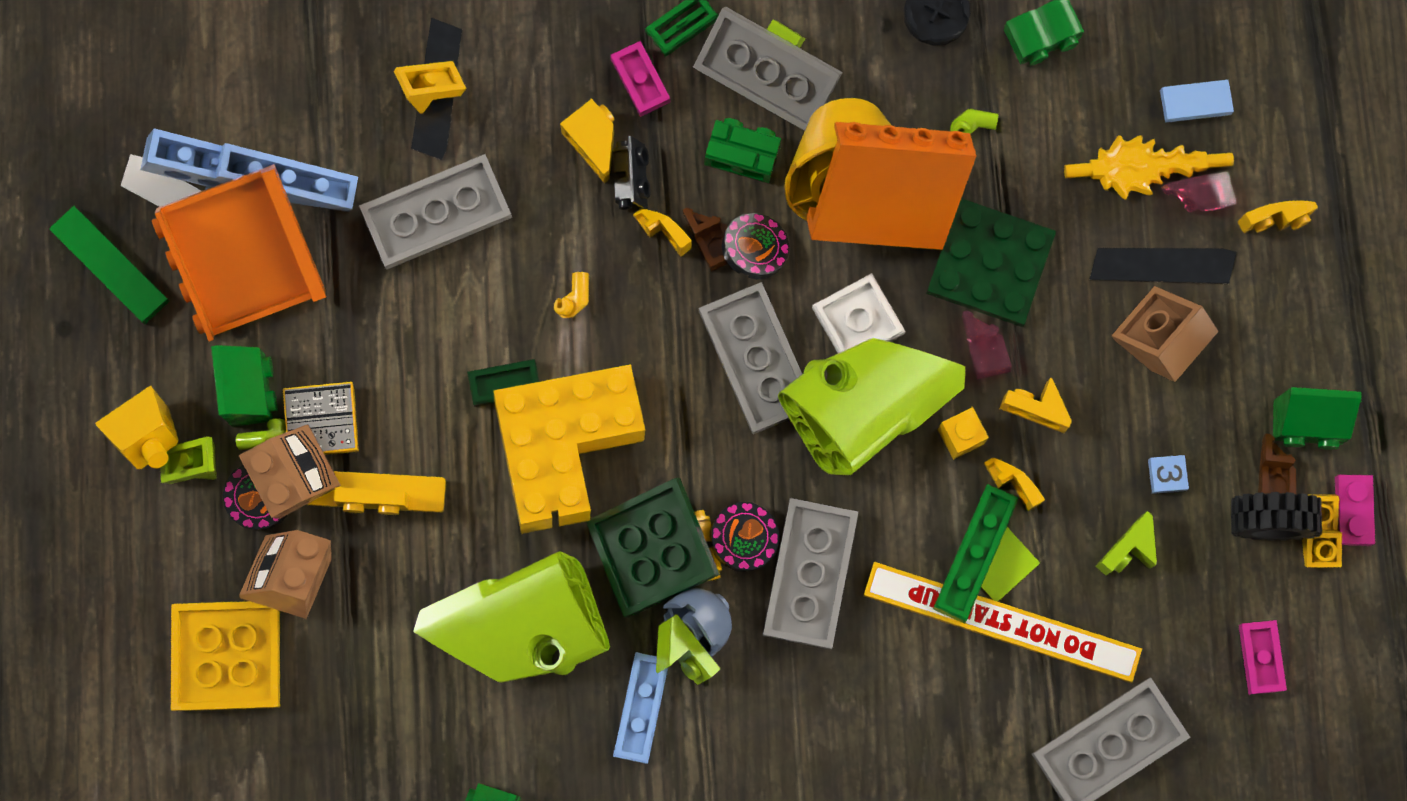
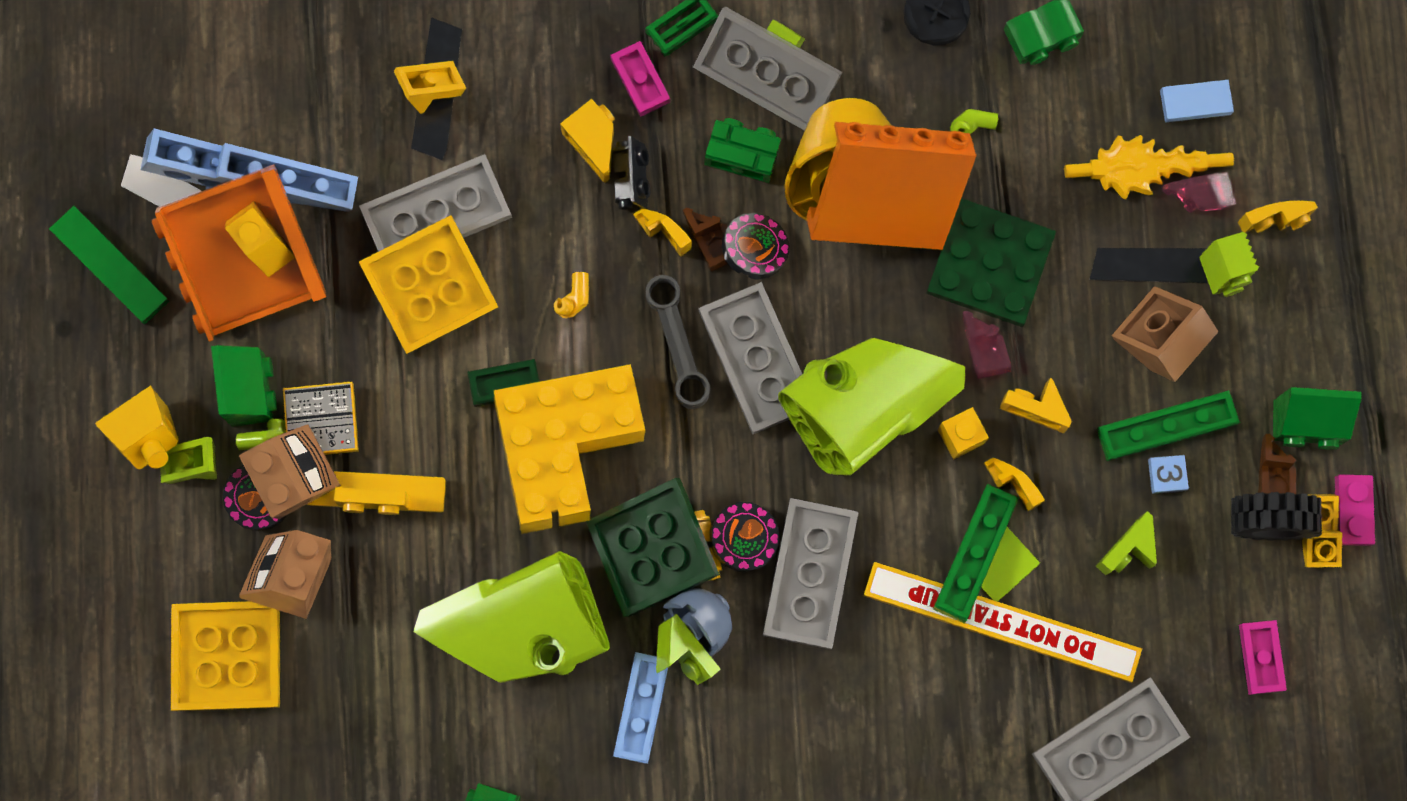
white tile [812,273,906,353] -> none
none -> yellow slope [225,201,295,277]
none -> yellow plate [359,215,498,354]
none -> dark grey piece [646,275,710,409]
none -> green tile [1097,391,1240,461]
none -> lime brick [1199,232,1259,297]

